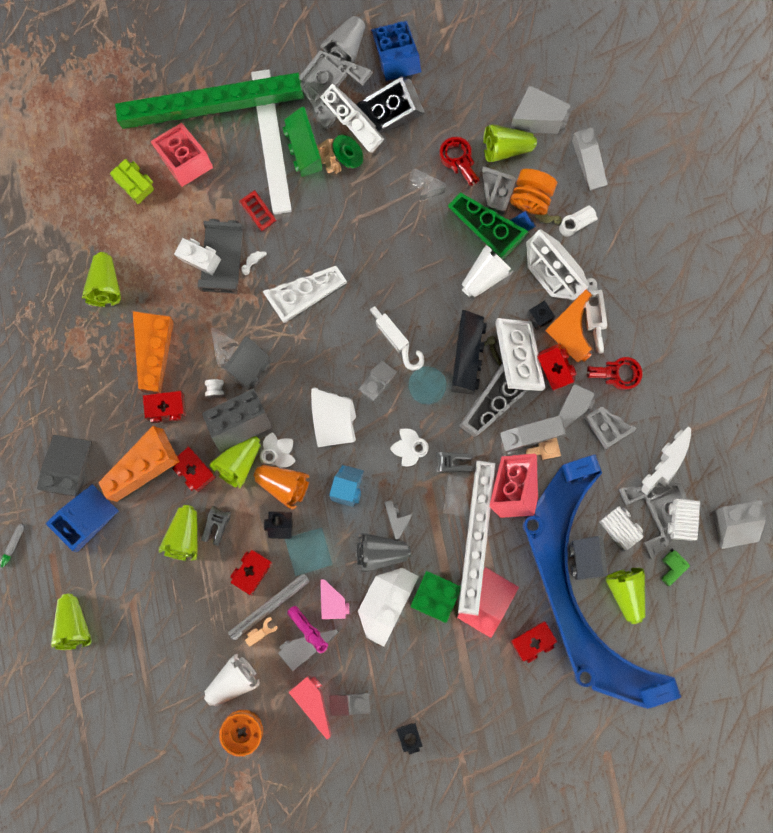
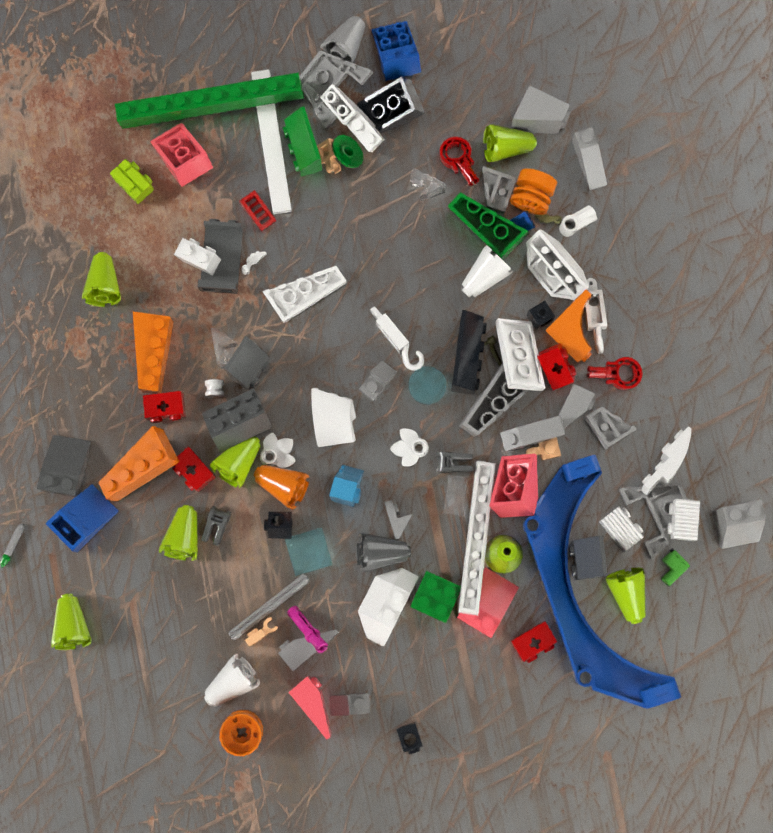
red brick [230,550,273,596] -> none
bright pink slope [321,580,350,619] -> none
none -> lime cone [485,535,523,574]

